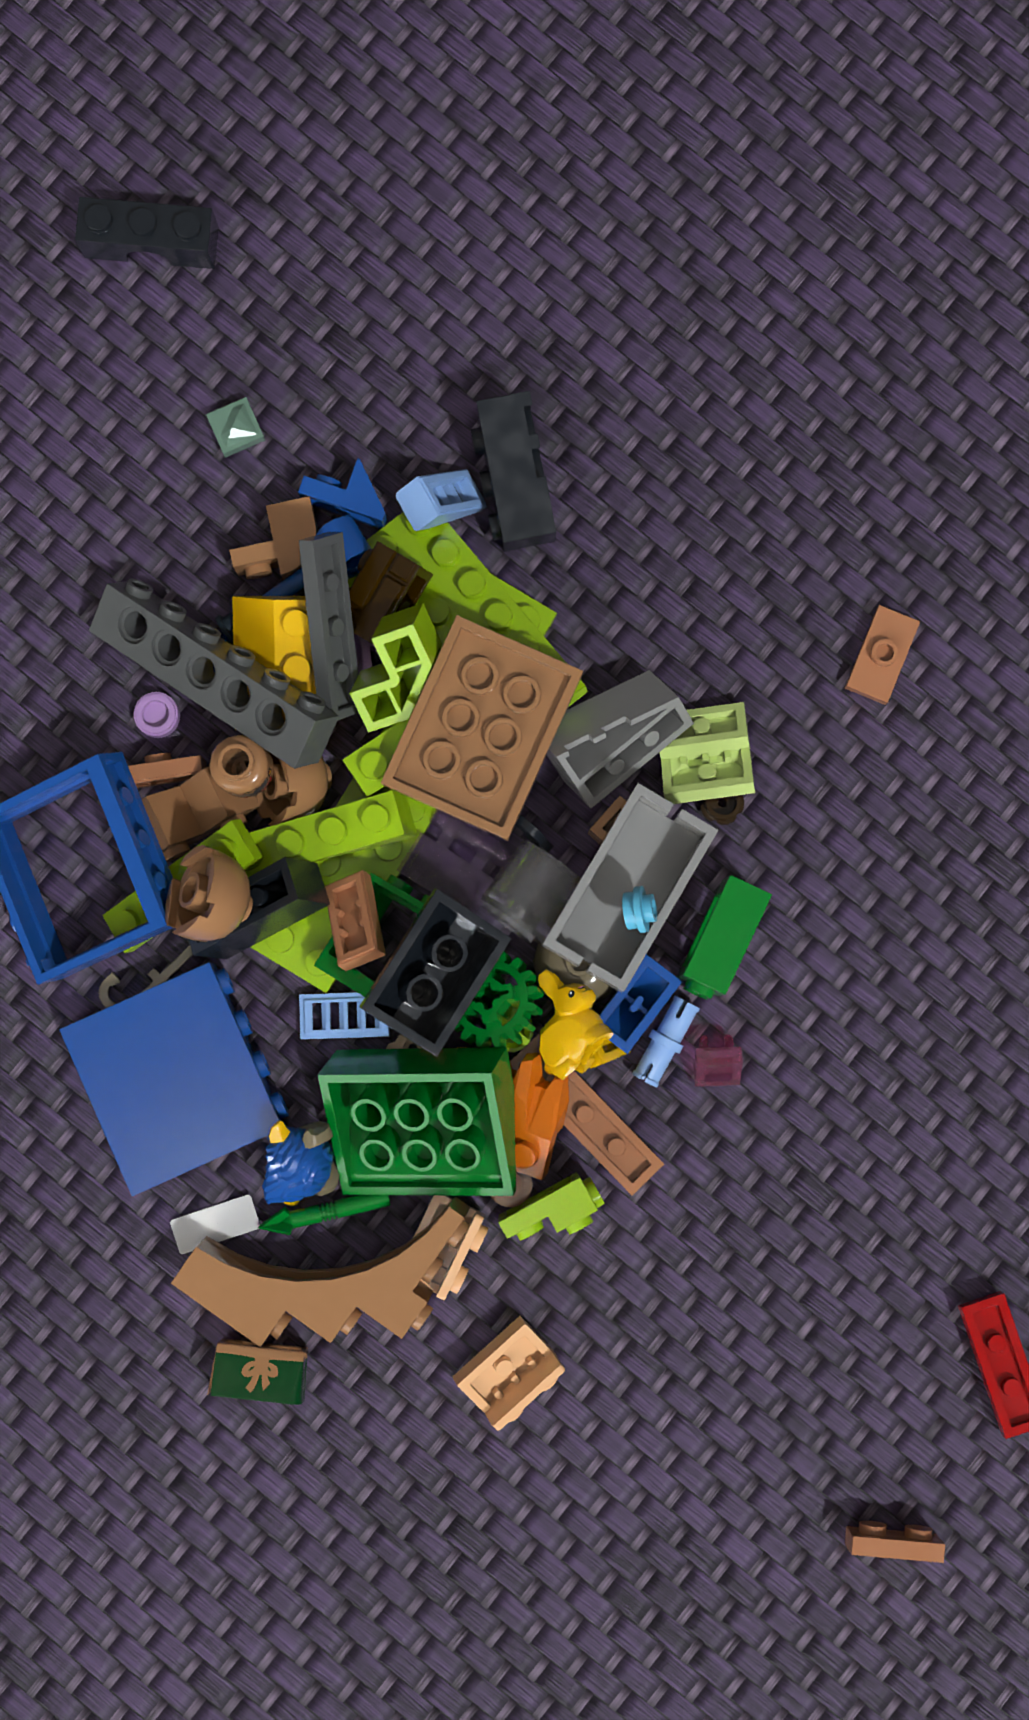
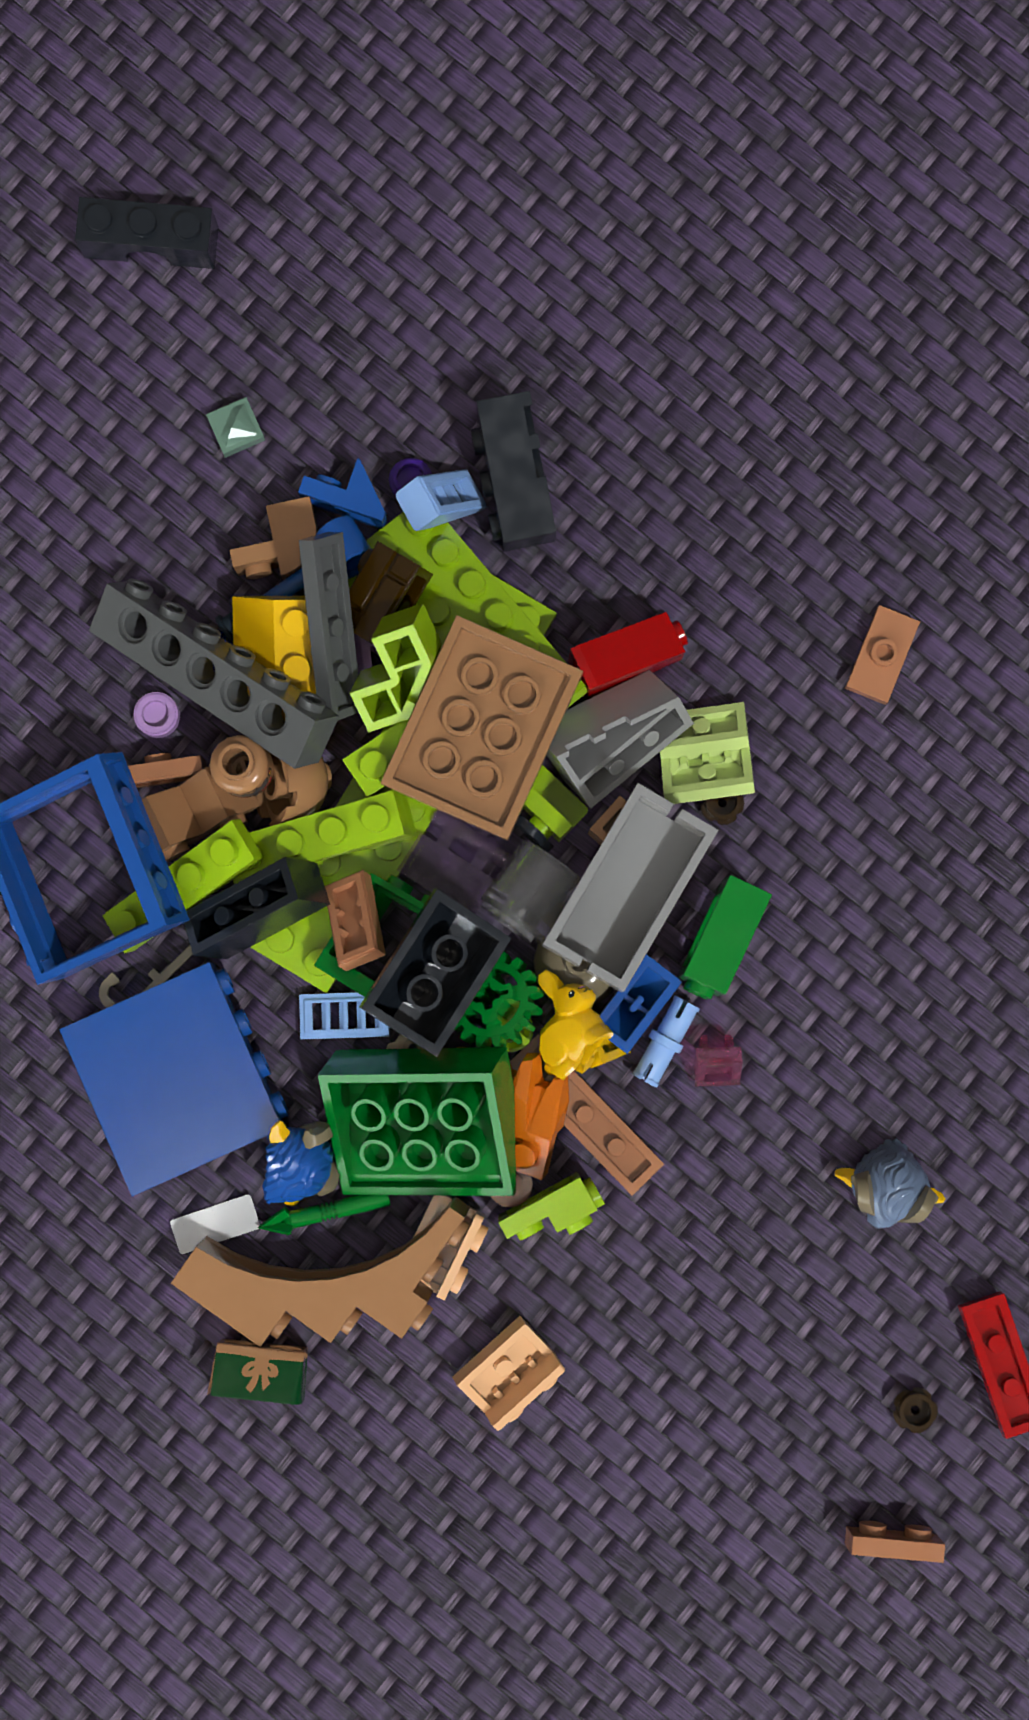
medium nougat cylinder [165,845,253,942] -> none
medium azure plate [622,886,657,933] -> none
none -> dark purple plate [389,458,432,497]
none -> lime bracket [523,765,588,842]
none -> red slope [568,612,688,701]
none -> sand blue hair [835,1138,946,1229]
none -> dark brown plate [893,1387,938,1433]

